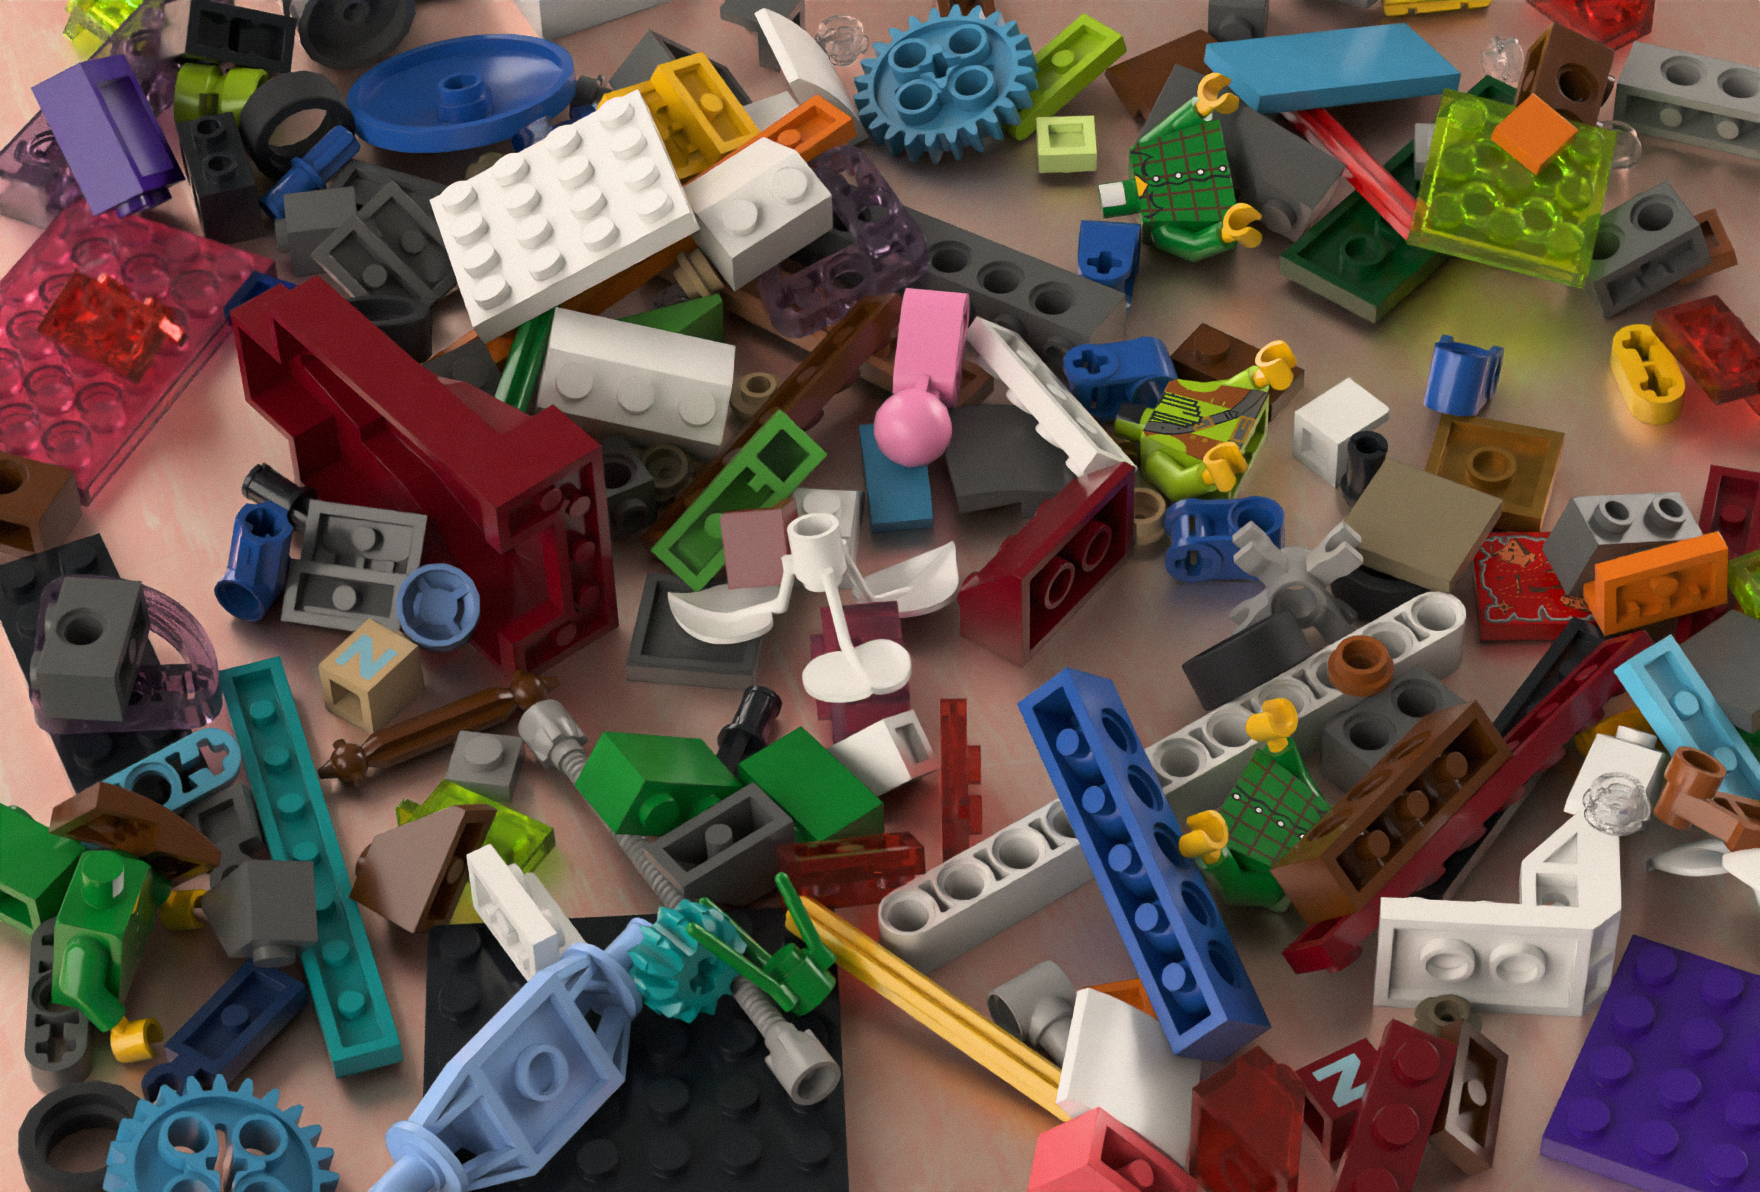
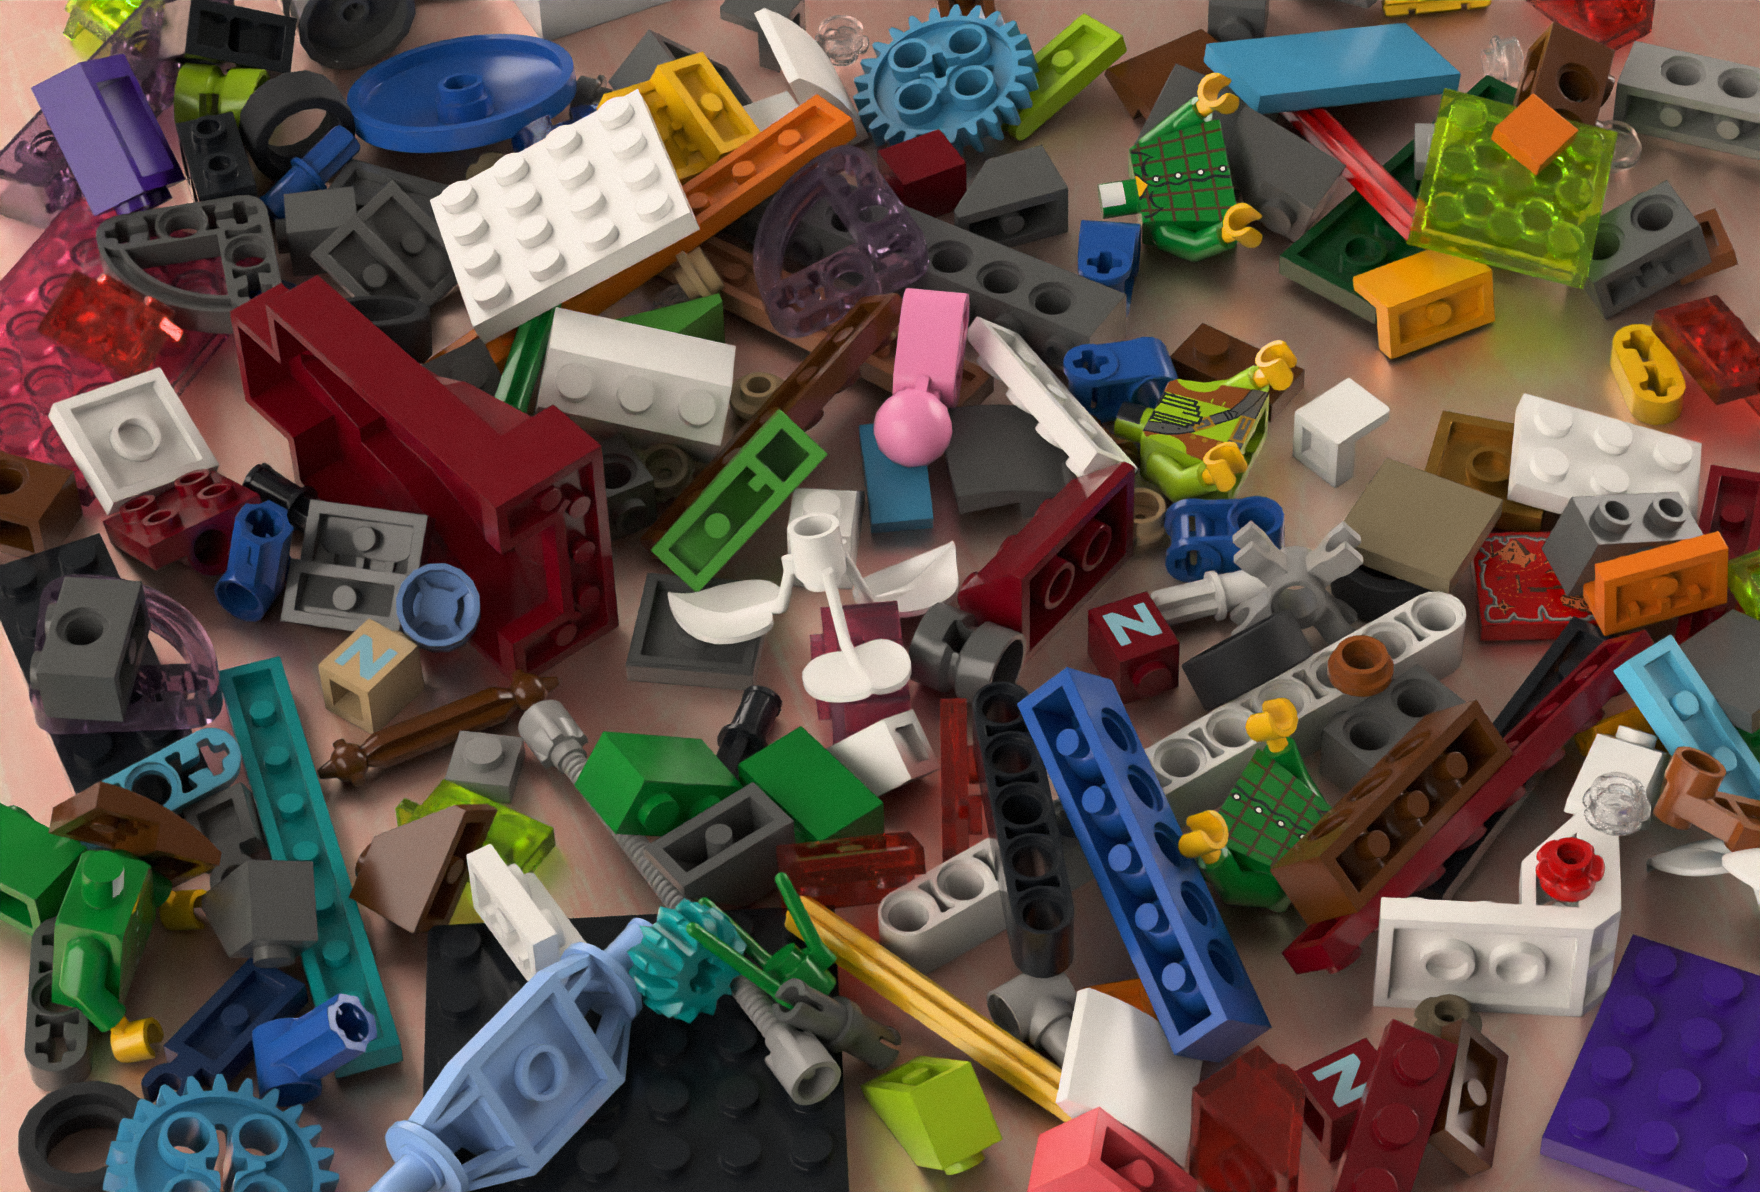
white slope [683,137,833,291] -> none
panel [720,498,798,589] -> none
yellowish green plate [1036,116,1097,173] -> none
black pin [1340,431,1388,508] -> none
blue piece [1424,334,1504,416] -> none
none -> white plate [48,367,219,516]
none -> dark grey beam [96,195,282,334]
none -> dark red plate [103,469,262,576]
none -> blue piece [252,993,377,1107]
none -> dark grey pin [772,978,902,1070]
none -> lime slope [860,1056,1003,1175]
none -> dark red brick [873,129,967,218]
none -> dark grey wheel [908,602,1026,704]
none -> dark grey slope [954,145,1068,248]
none -> black beam [972,681,1074,978]
none -> dark red brick [1087,591,1180,705]
none -> white axle [1150,570,1267,626]
none -> light orange panel [1353,241,1495,359]
none -> white plate [1507,393,1702,523]
none -> red plate [1535,837,1605,902]

